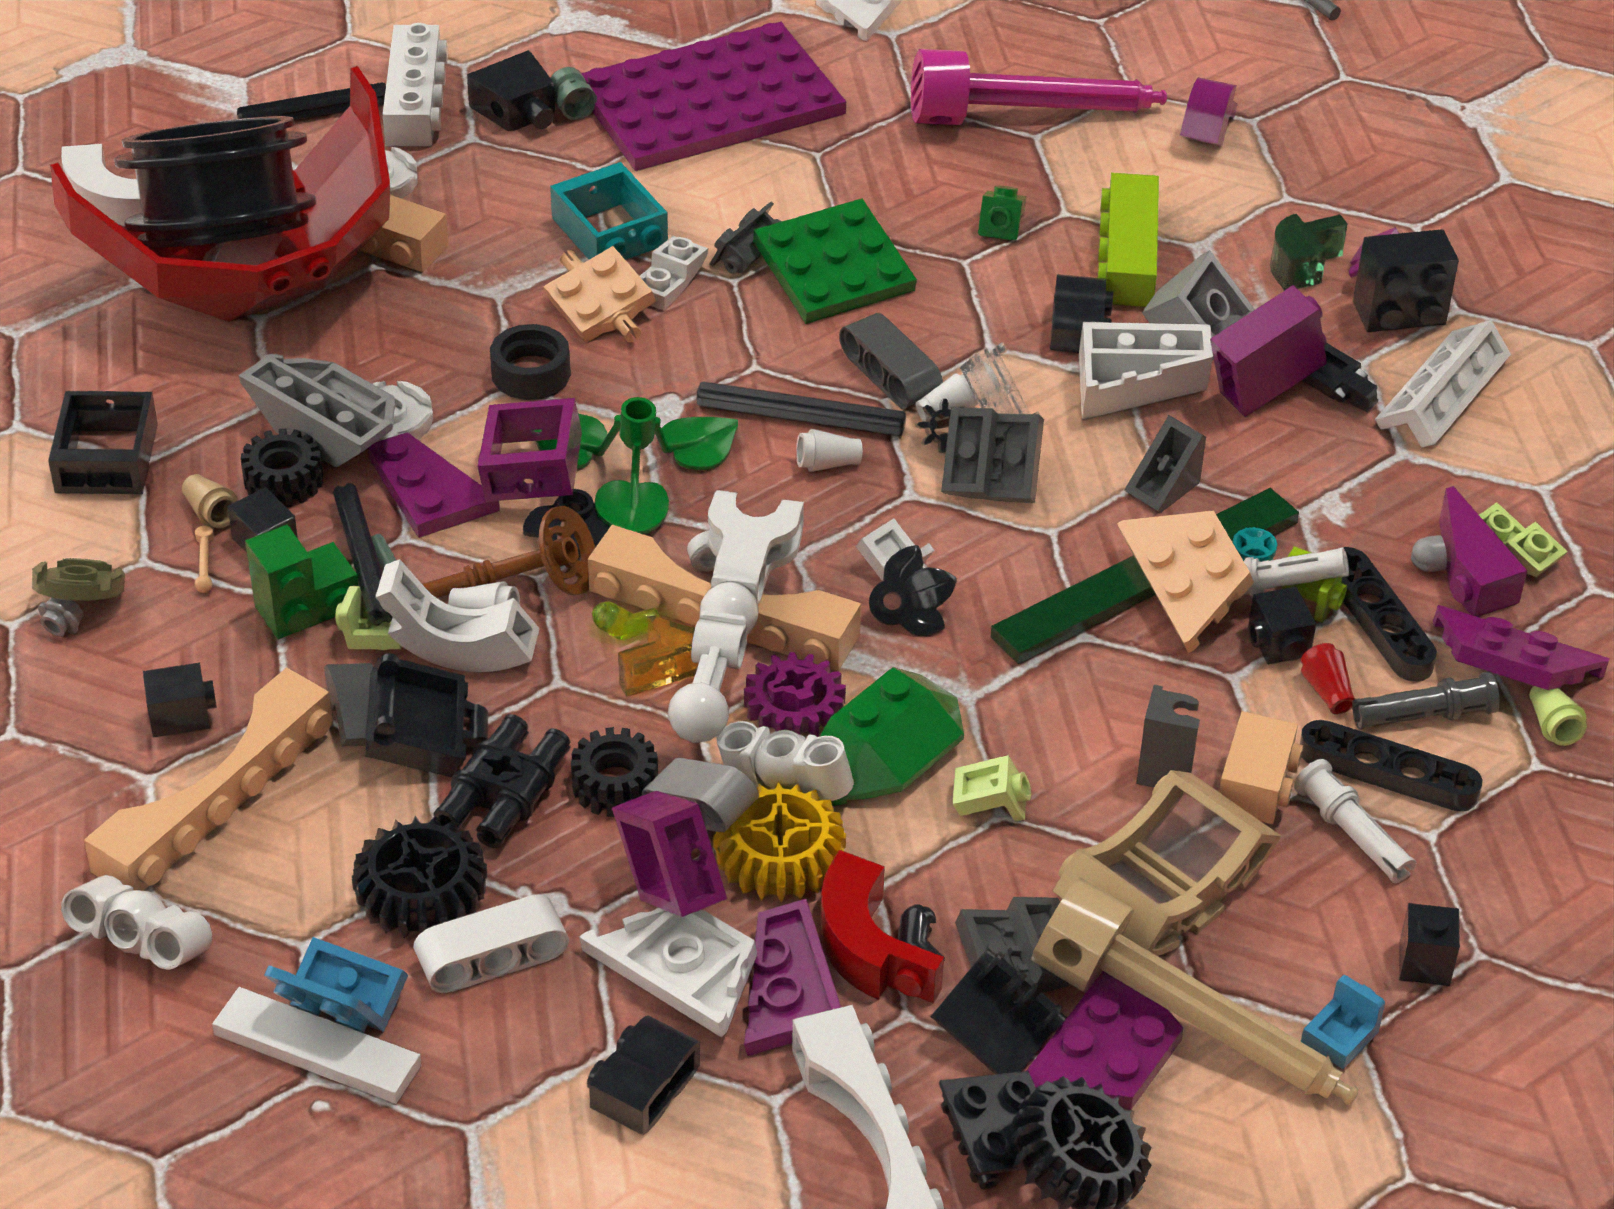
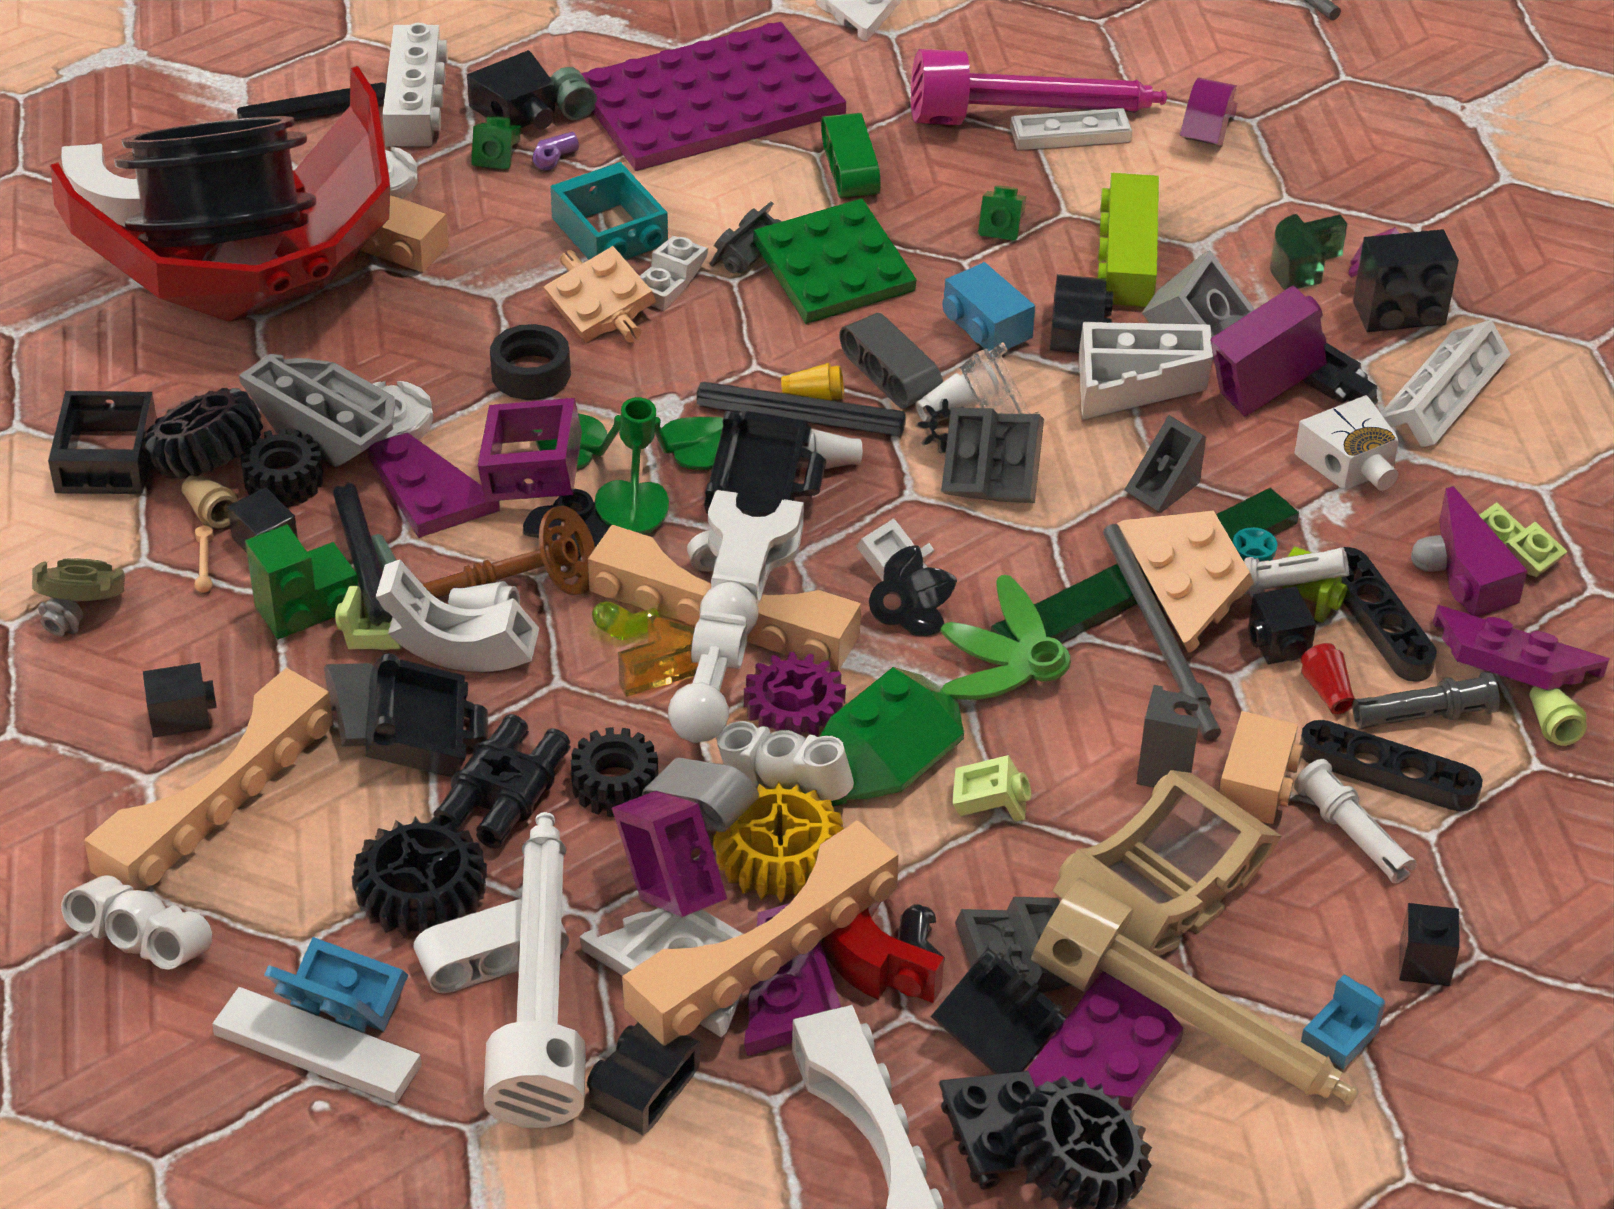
none -> black gear [143,388,264,479]
none -> green bracket [471,117,521,169]
none -> white piece [483,812,586,1128]
none -> medium lavender arm [532,132,579,171]
none -> light nougat arch [622,820,899,1046]
none -> black piece [704,410,827,517]
none -> yellow cone [781,362,844,401]
none -> green beam [821,113,881,198]
none -> bright green plant [940,575,1071,700]
none -> dark azure brick [942,262,1035,356]
none -> white tile [1010,108,1132,150]
none -> dark grey bar [1103,524,1221,741]
none -> white torso [1295,395,1399,491]

